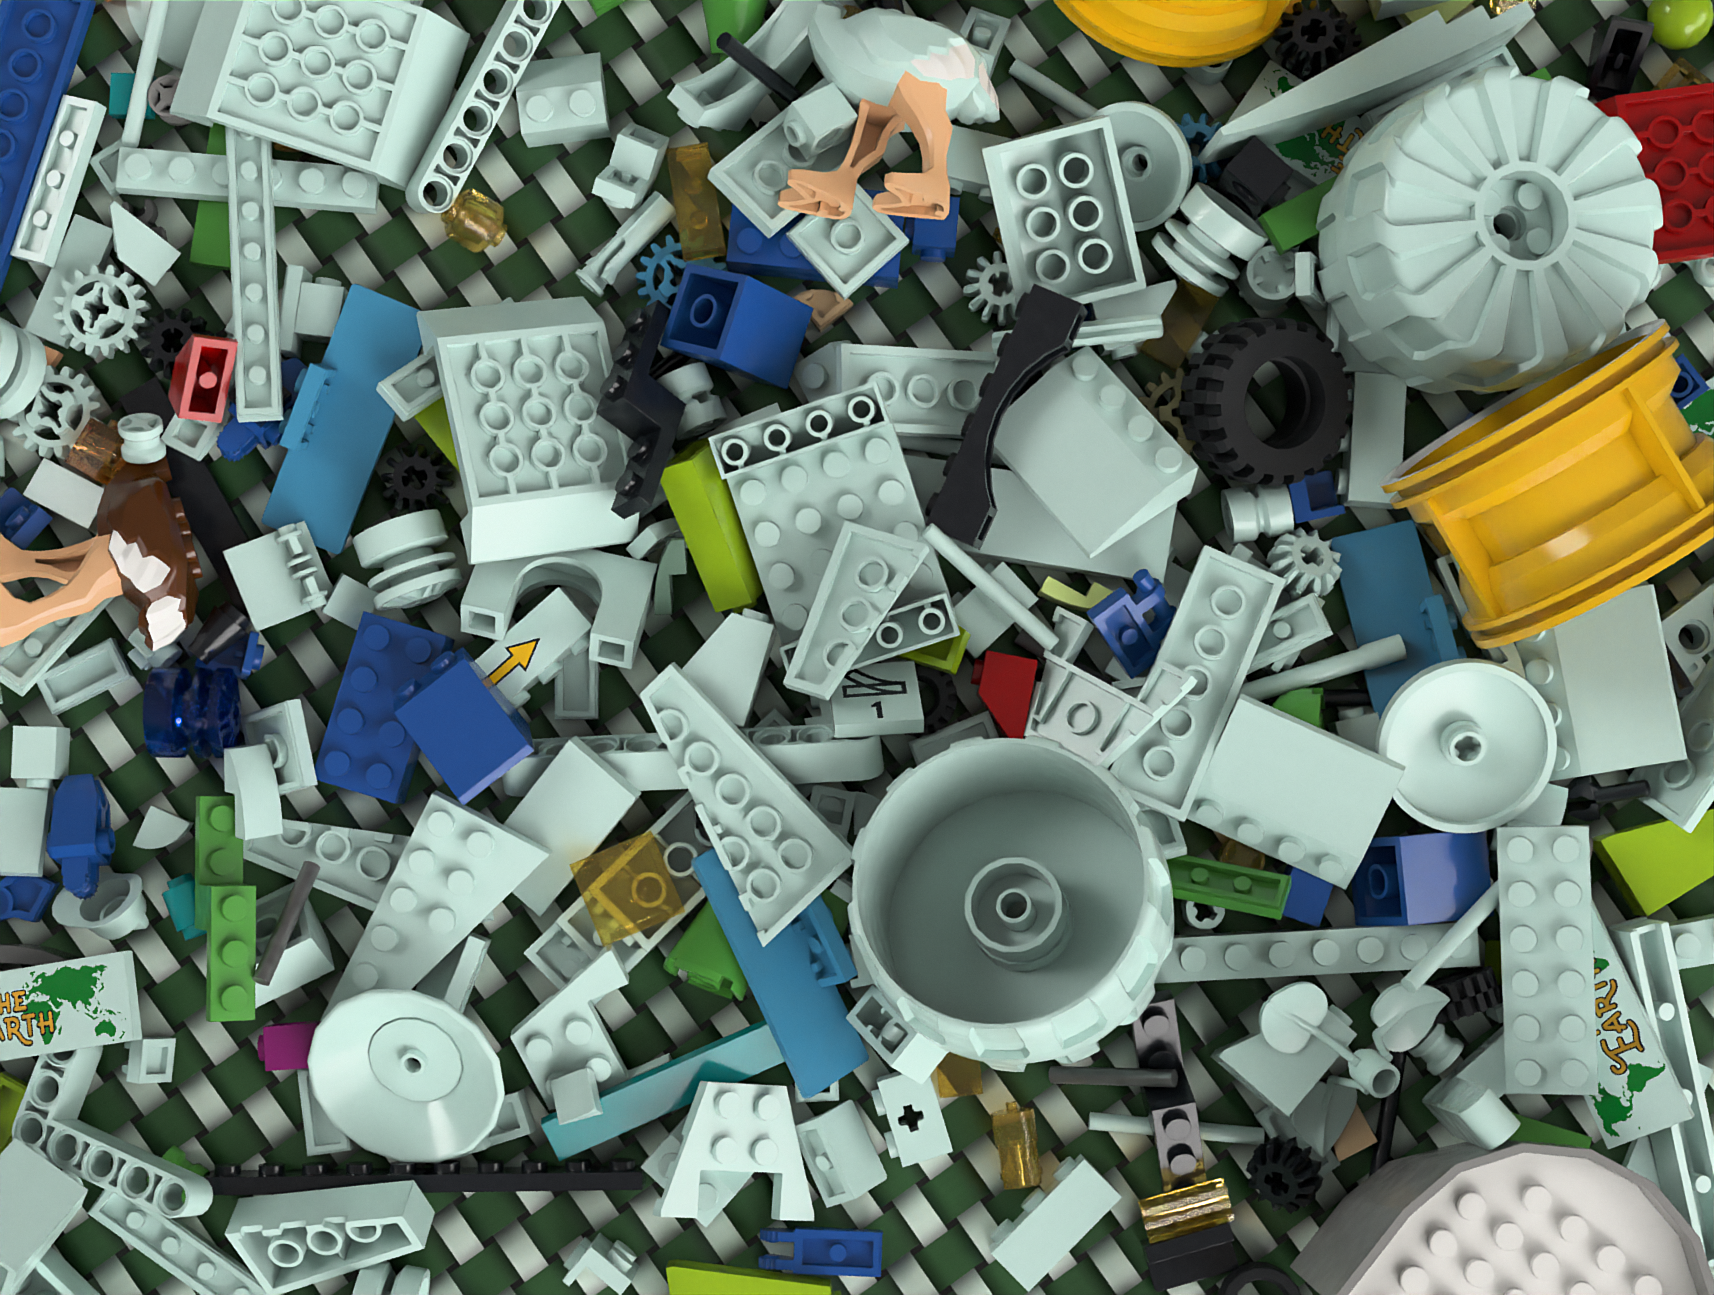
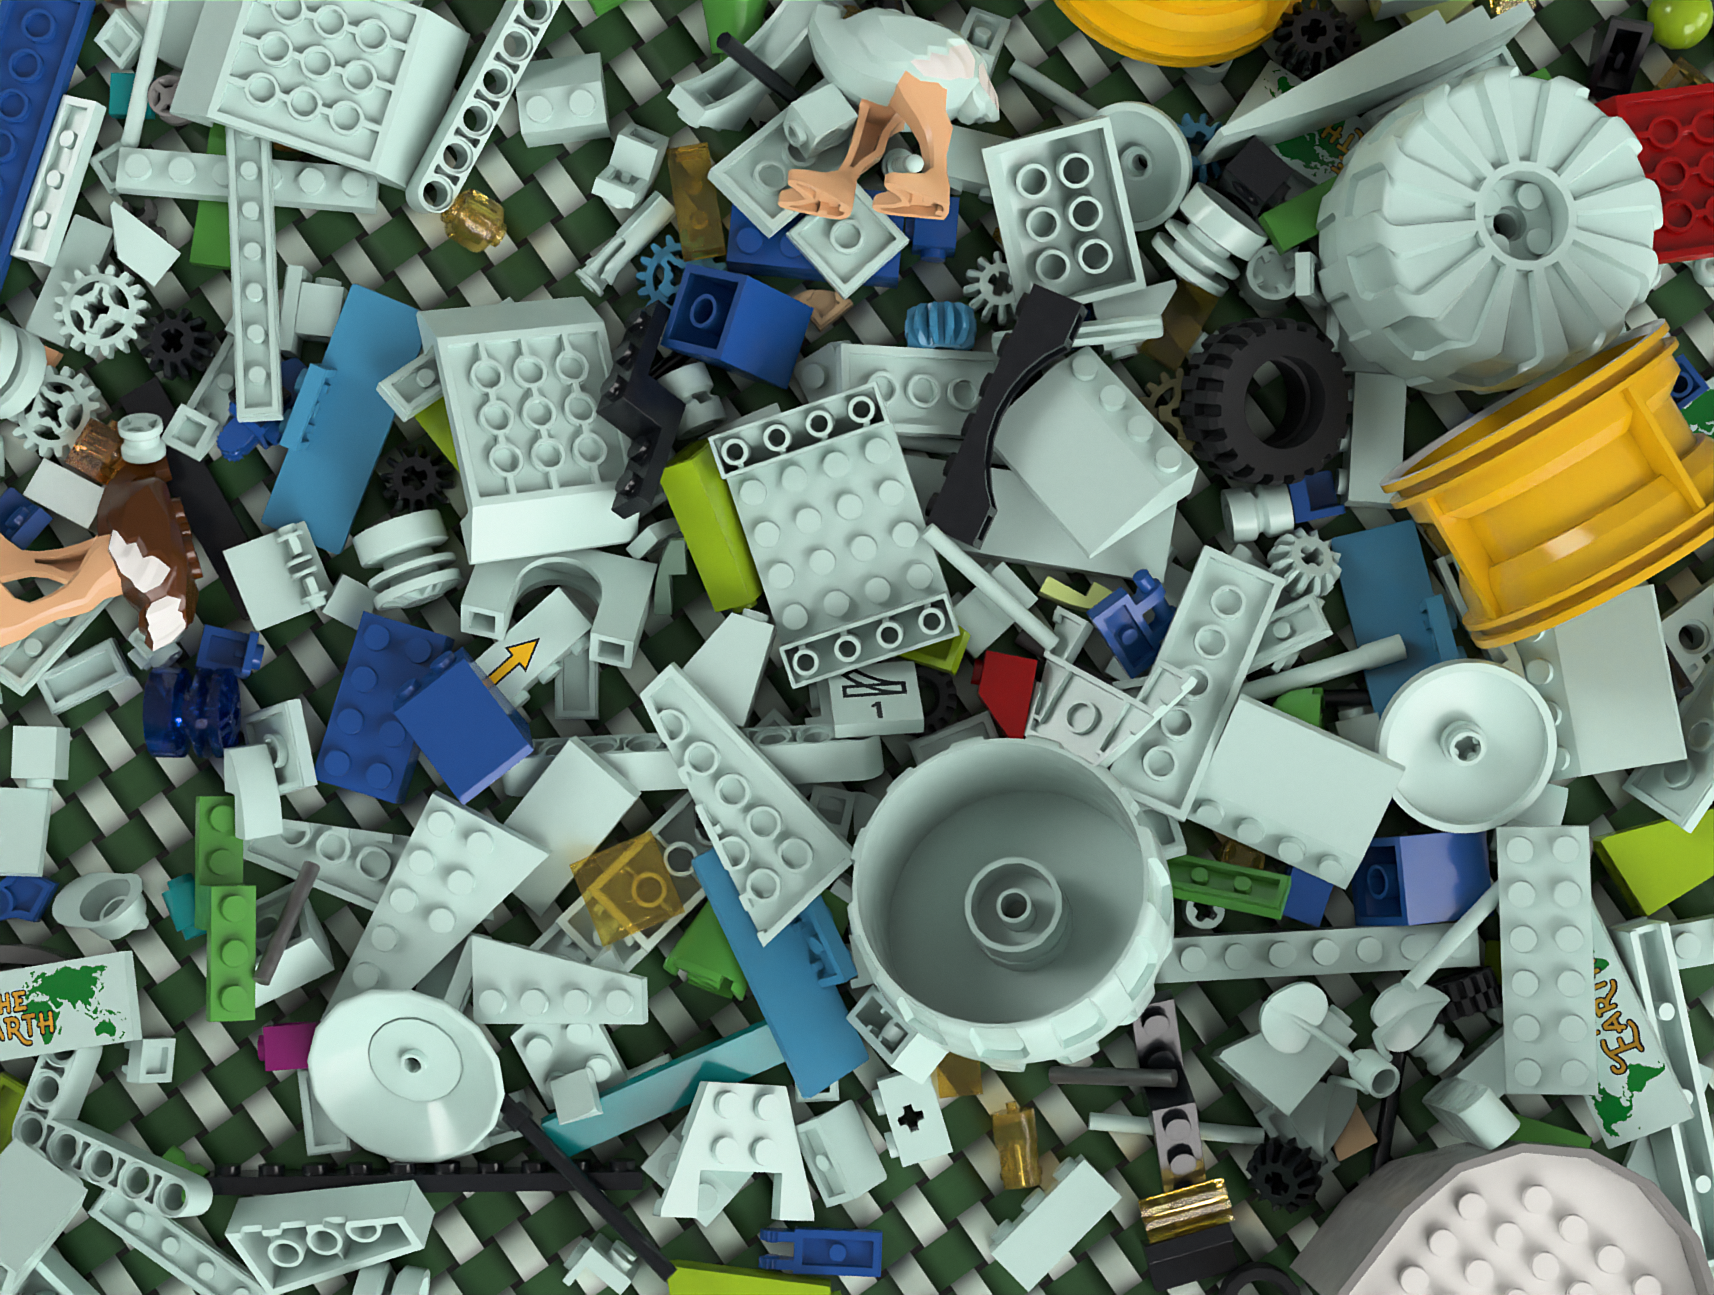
blue hinge [46,774,115,900] -> none
light aqua tile [133,806,193,849] -> none
red slope [168,334,238,423] -> none
black cone [187,600,252,665] -> none
light aqua wing [783,521,930,701] -> none
black bar [1565,775,1651,821] -> none
none -> light aqua tile [94,8,145,70]
none -> light aqua wing [471,933,648,1024]
none -> black bar [500,1090,678,1282]
none -> light aqua piece [881,148,924,176]
none -> dark azure gear [904,301,977,351]

